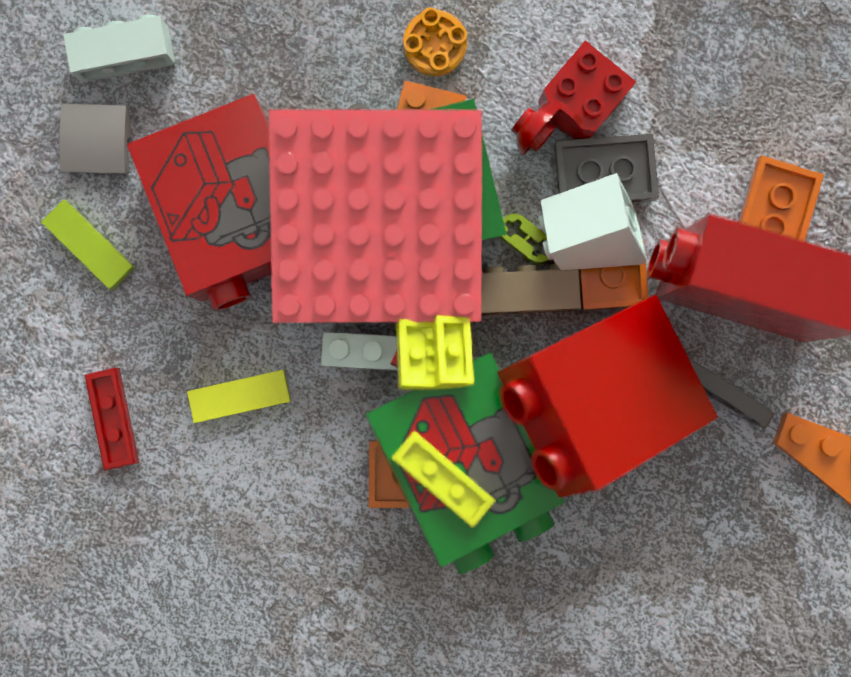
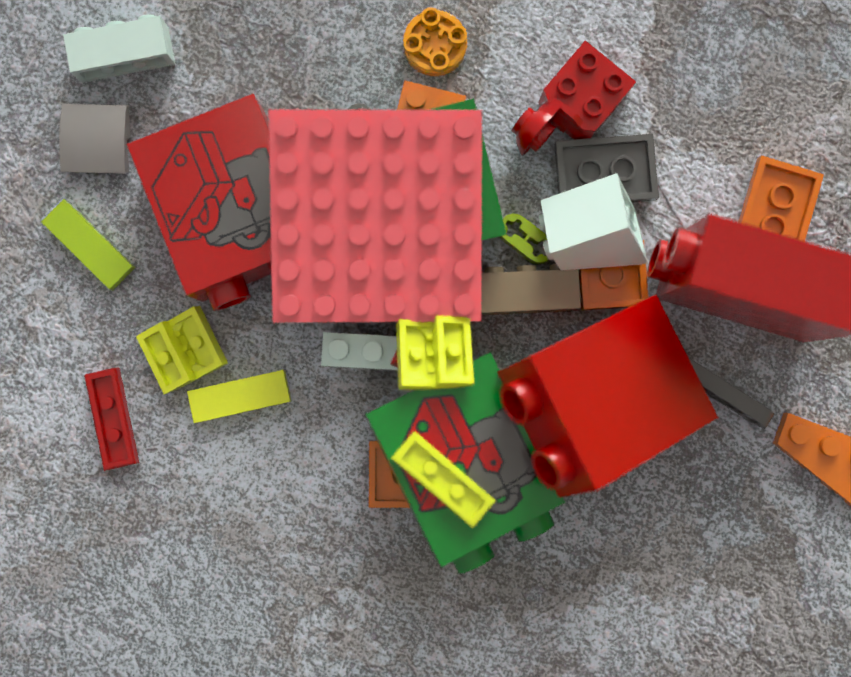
none -> neon yellow slope [136,306,228,395]

